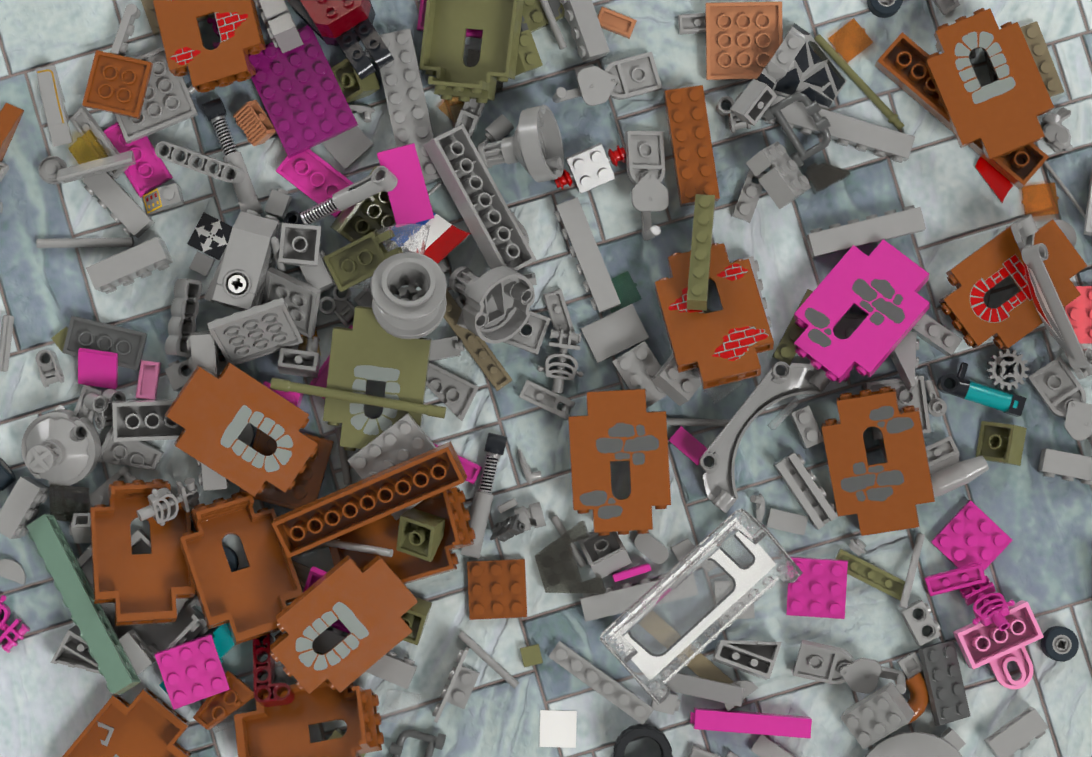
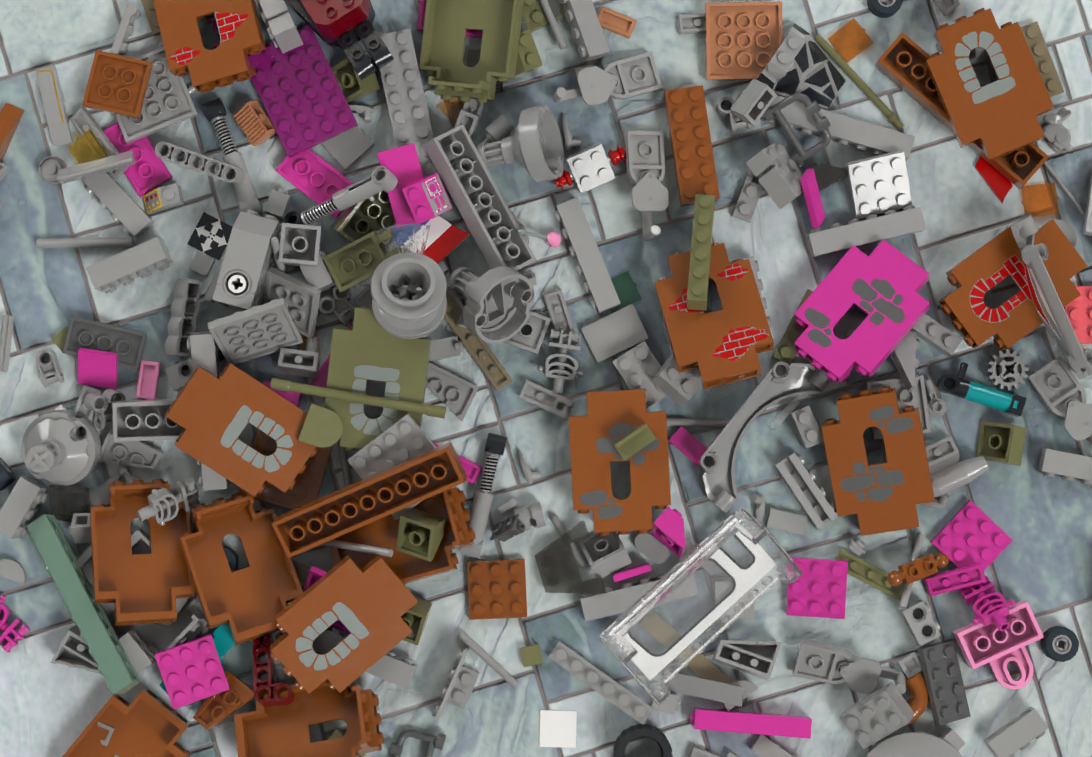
none -> olive tile [297,403,343,448]
none -> dark pink slope [402,172,453,225]
none -> hinge [518,228,561,248]
none -> light grey bar [562,115,581,151]
none -> olive panel [613,423,656,461]
none -> dark pink slope [651,506,686,559]
none -> dark pink tile [800,169,826,228]
none -> plate [846,150,912,219]
none -> dark orange plate [887,553,949,586]
none -> light grey bar [921,493,949,508]

